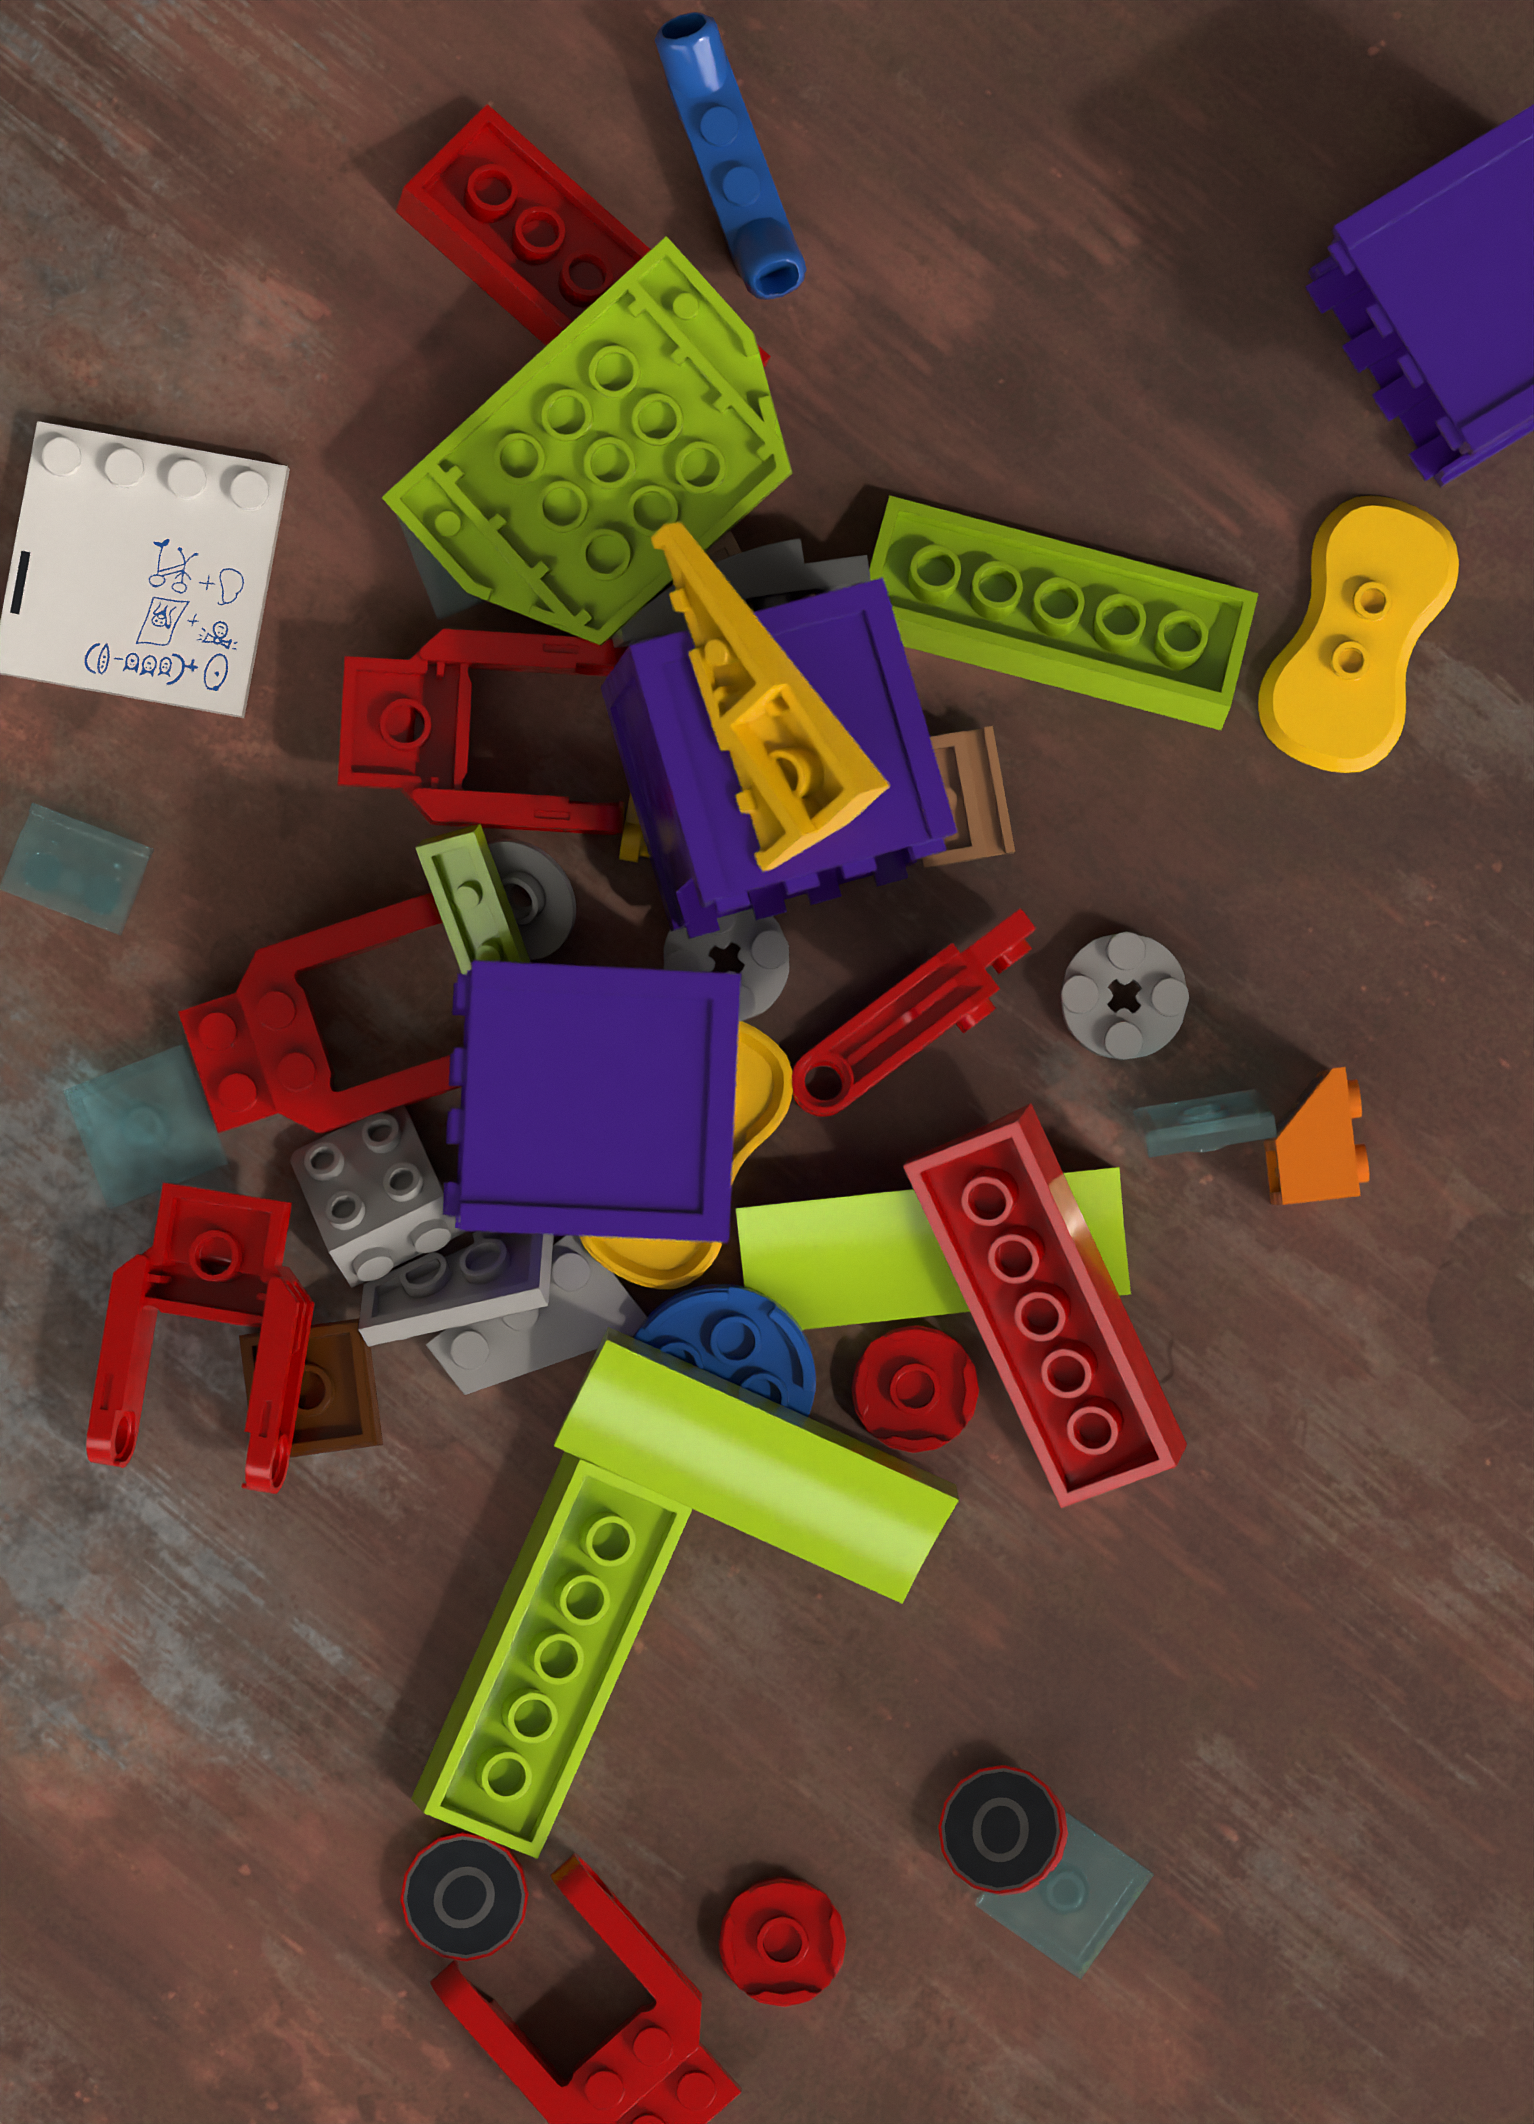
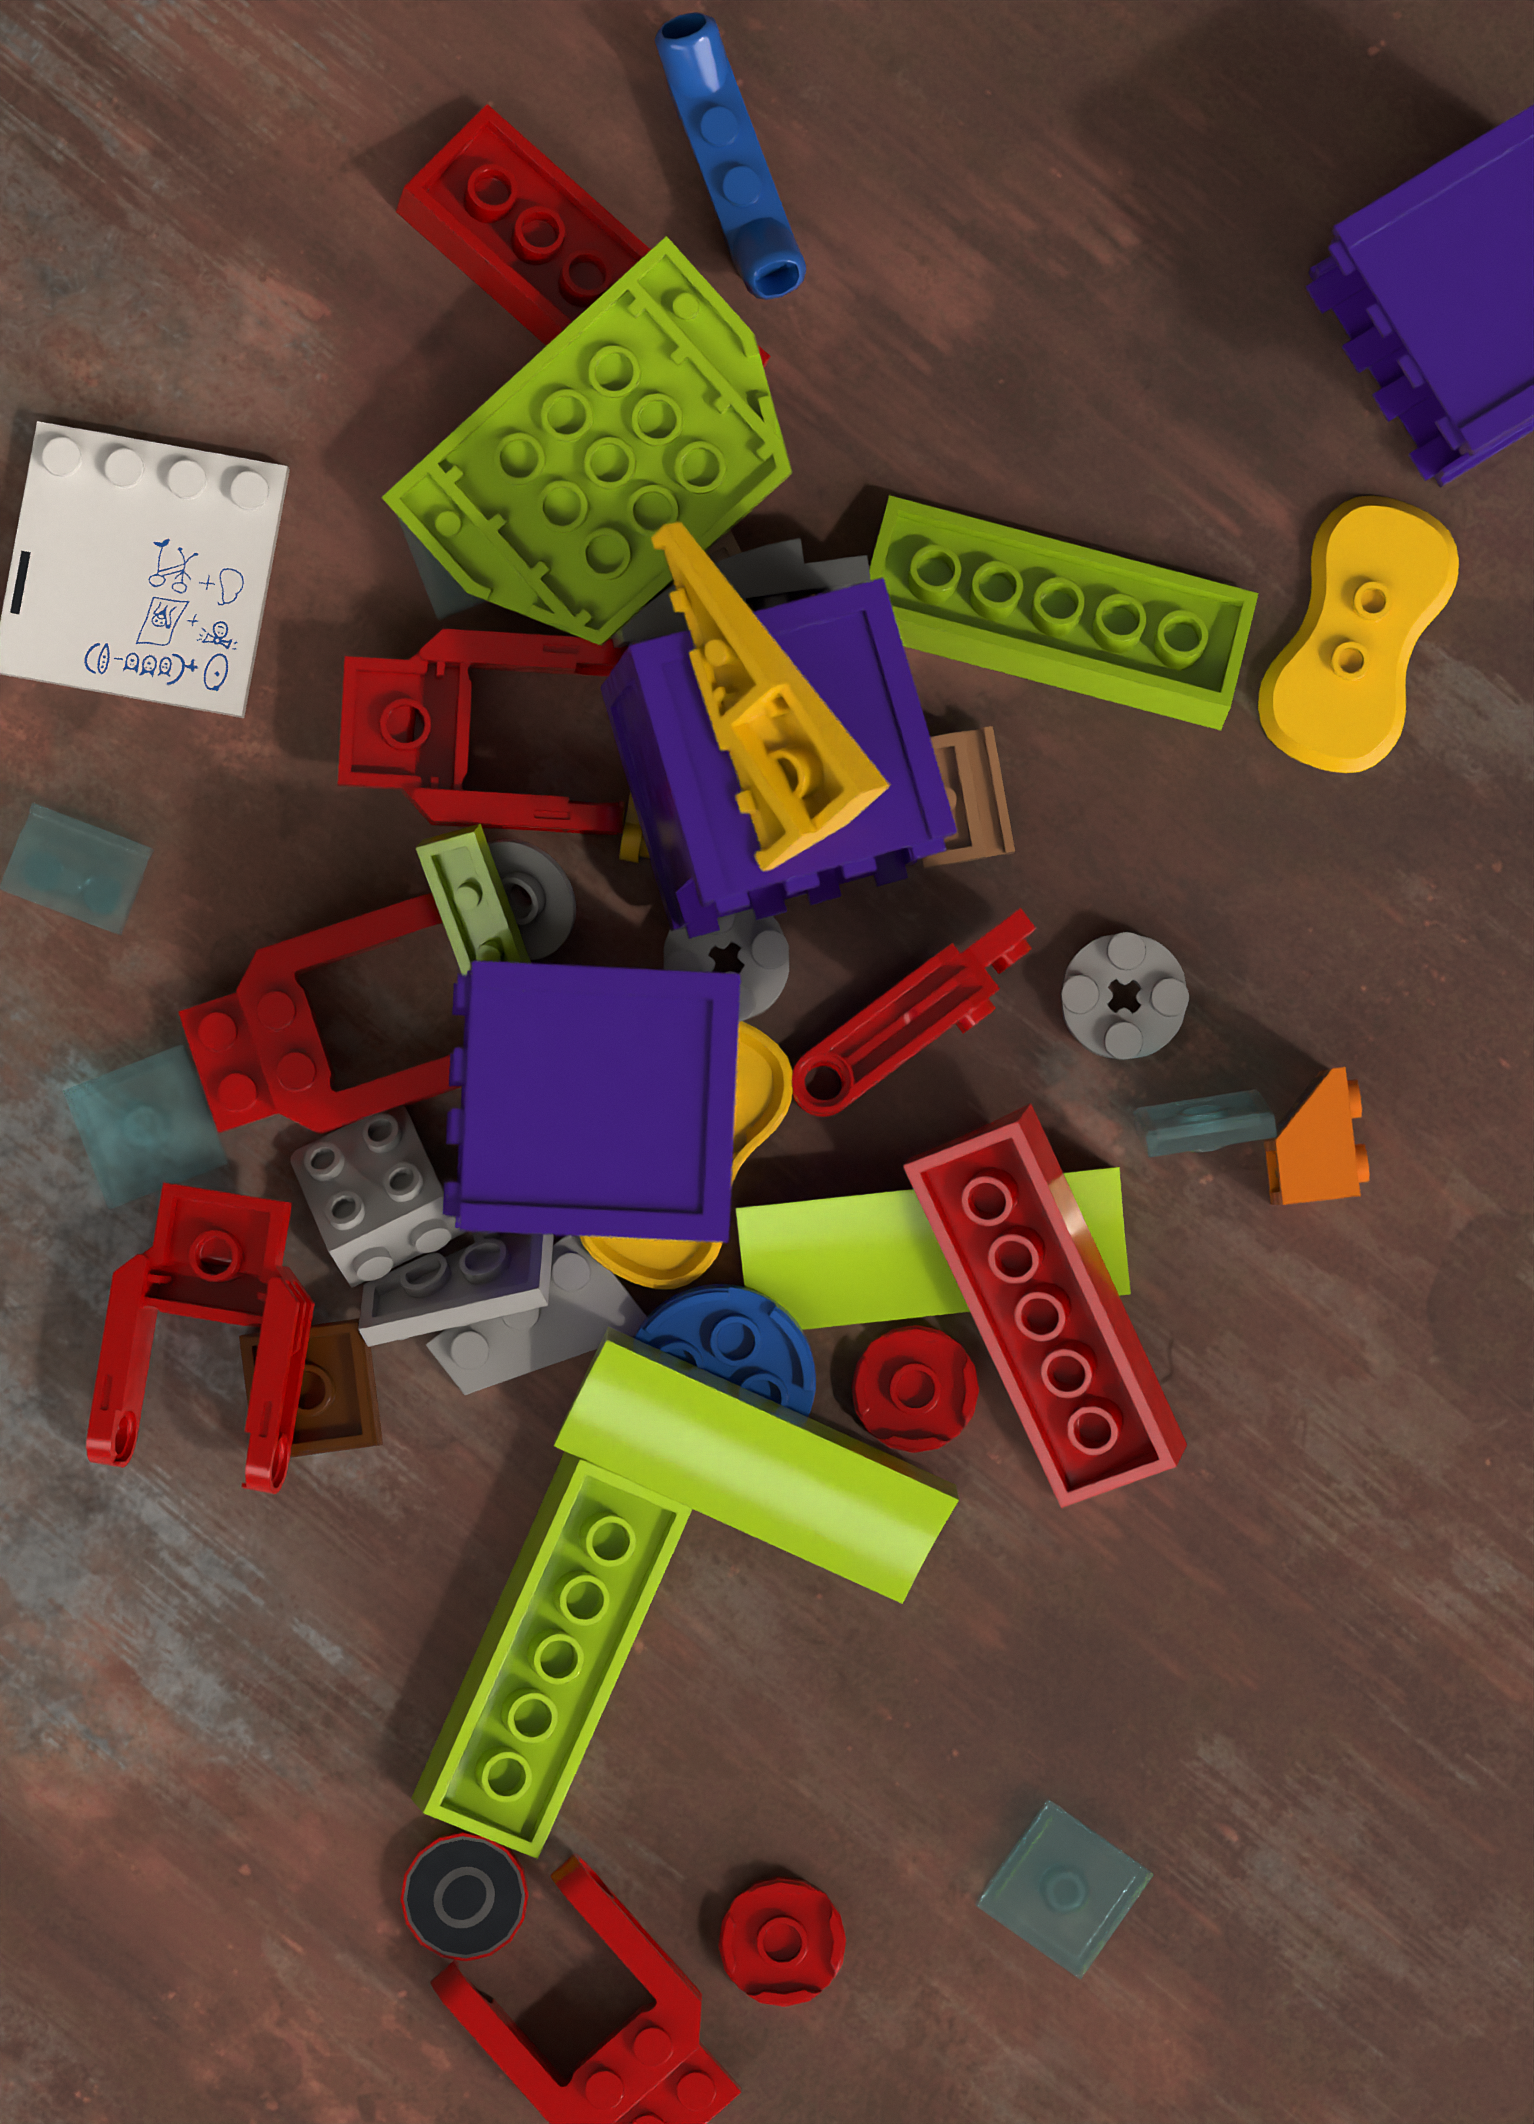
black tile [938,1765,1068,1896] -> none

